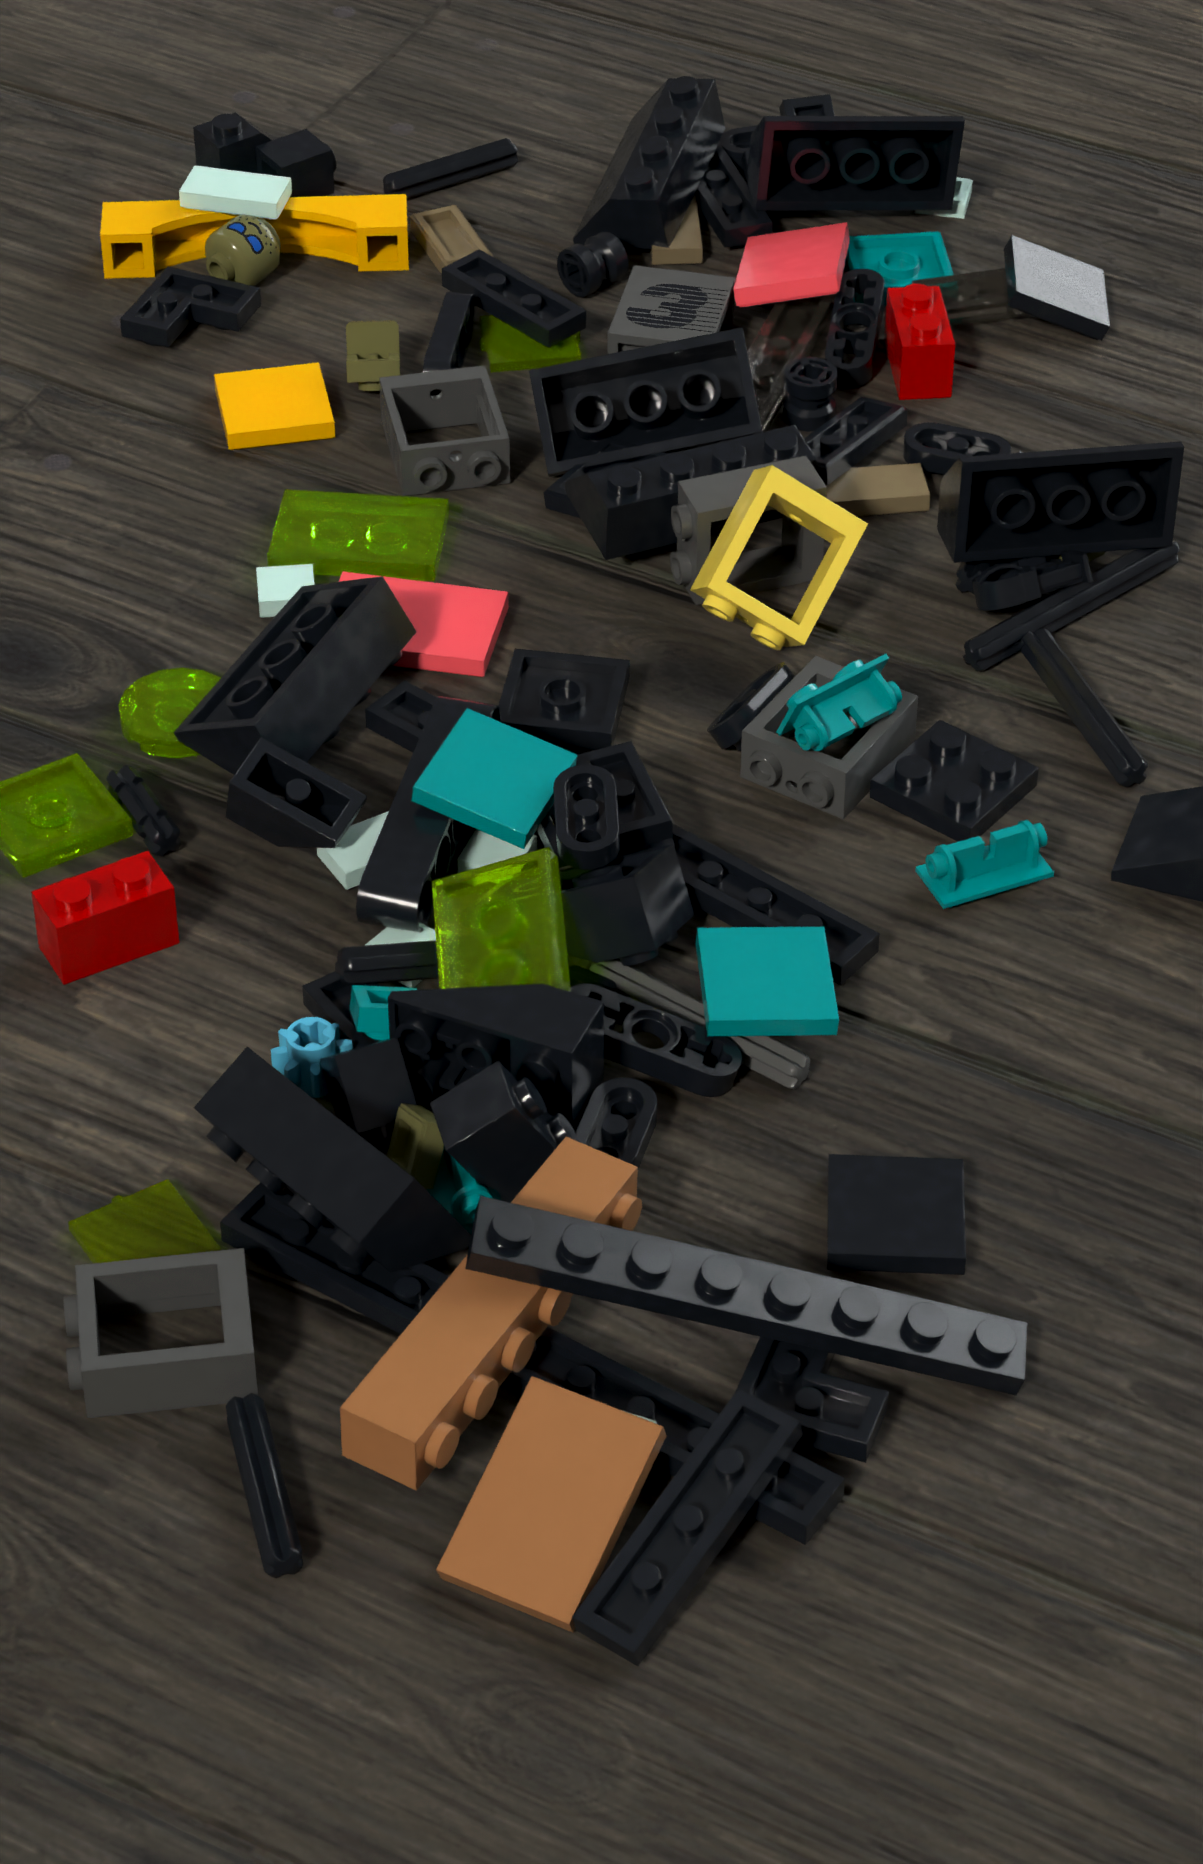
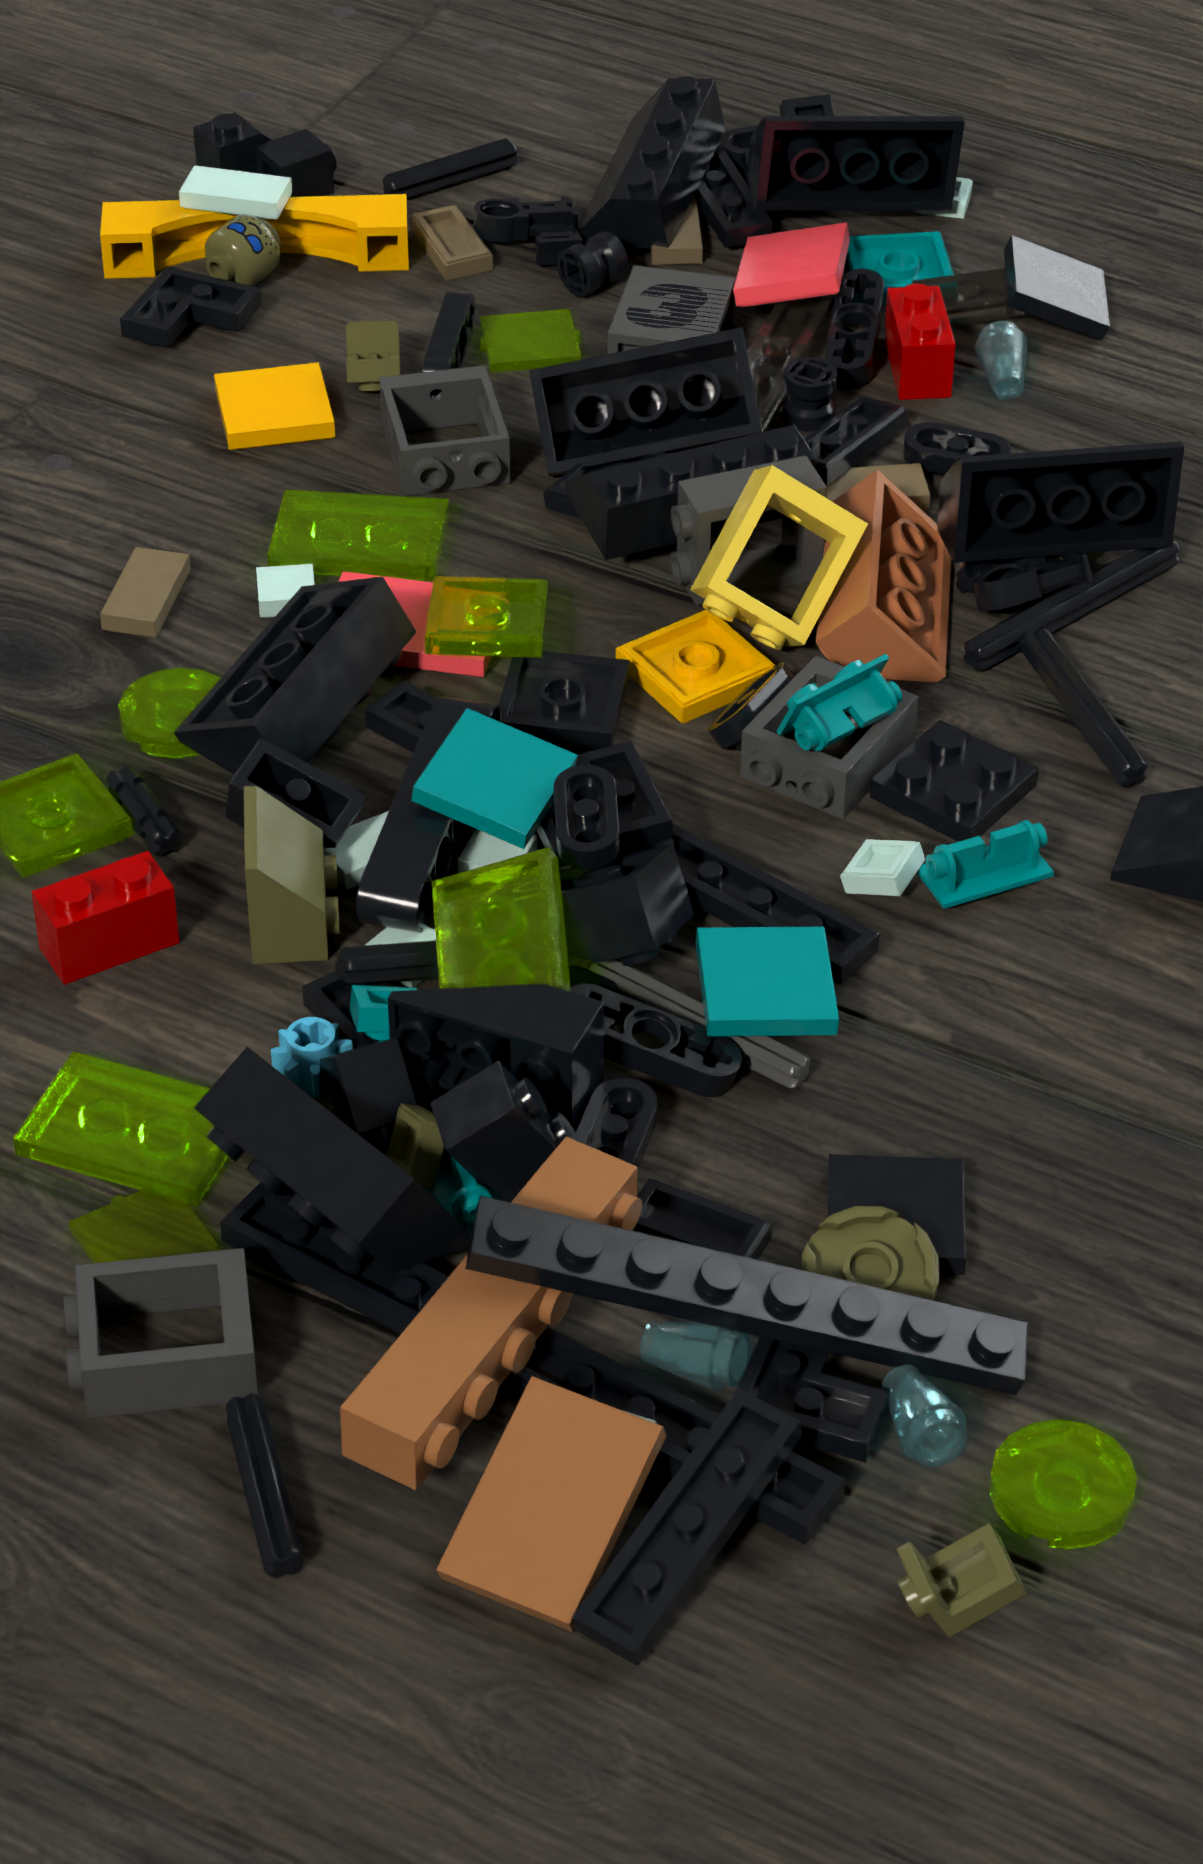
black plate [442,249,586,348] -> none
none -> clear neon green tile [13,1051,228,1206]
none -> dark tan tile [100,547,191,638]
none -> olive slope [244,786,340,964]
none -> clear neon green tile [425,576,548,657]
none -> black piece [473,196,583,266]
none -> yellow tile [616,610,775,724]
none -> black tile [633,1178,772,1260]
none -> clear light blue cone [640,1321,751,1392]
none -> olive tile [801,1206,939,1301]
none -> nougat slope [816,469,951,682]
none -> light aqua tile [840,839,925,896]
none -> clear light blue cone [881,1365,967,1467]
none -> olive bracket [896,1523,1027,1637]
none -> clear light blue cone [975,321,1027,399]
none -> clear neon green tile [989,1419,1137,1550]

